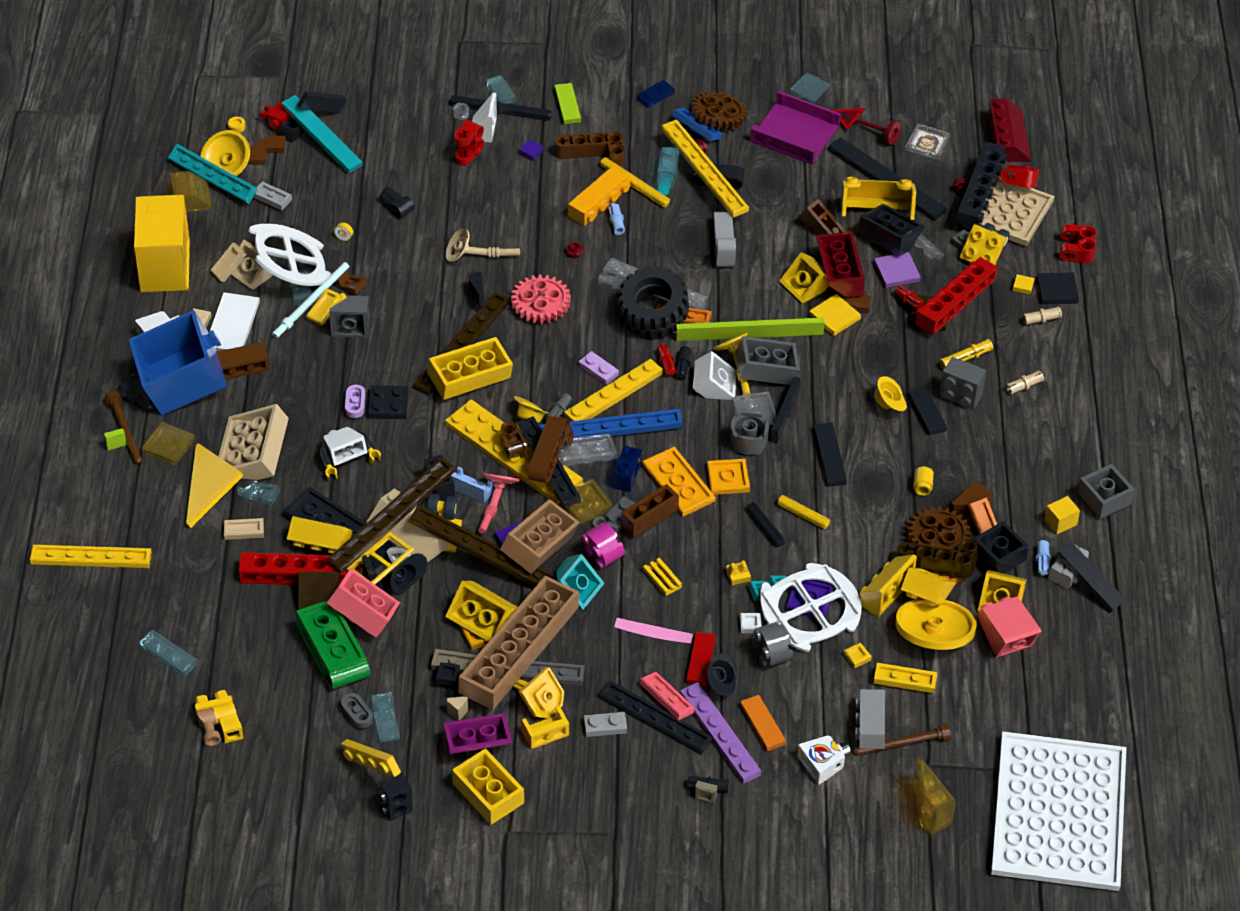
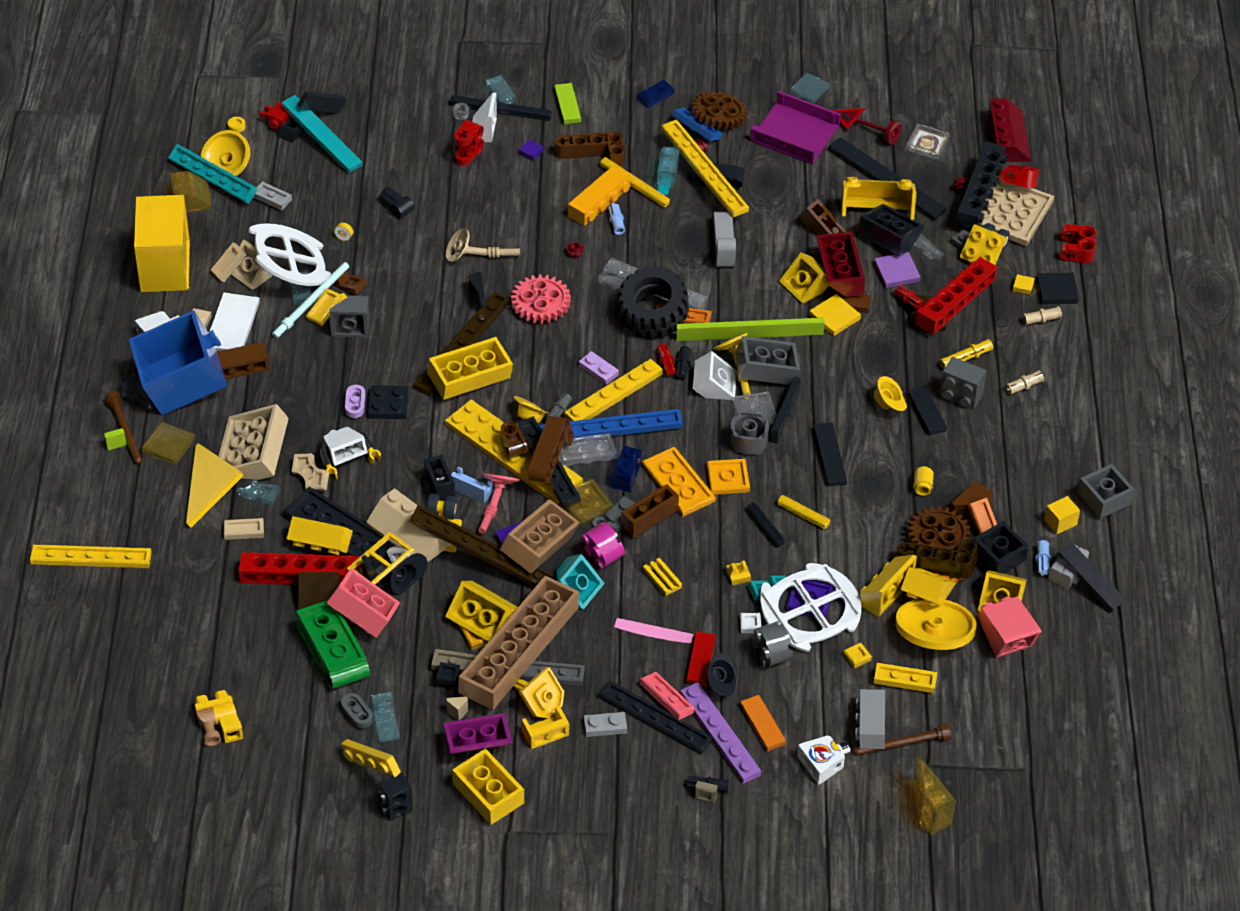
clear light blue tile [139,629,198,676] -> none
reddish brown tile [248,136,286,165] -> none
dark brown tile [327,457,456,574] -> none
white plate [991,732,1126,891] -> none
none -> tan tile [292,453,329,491]

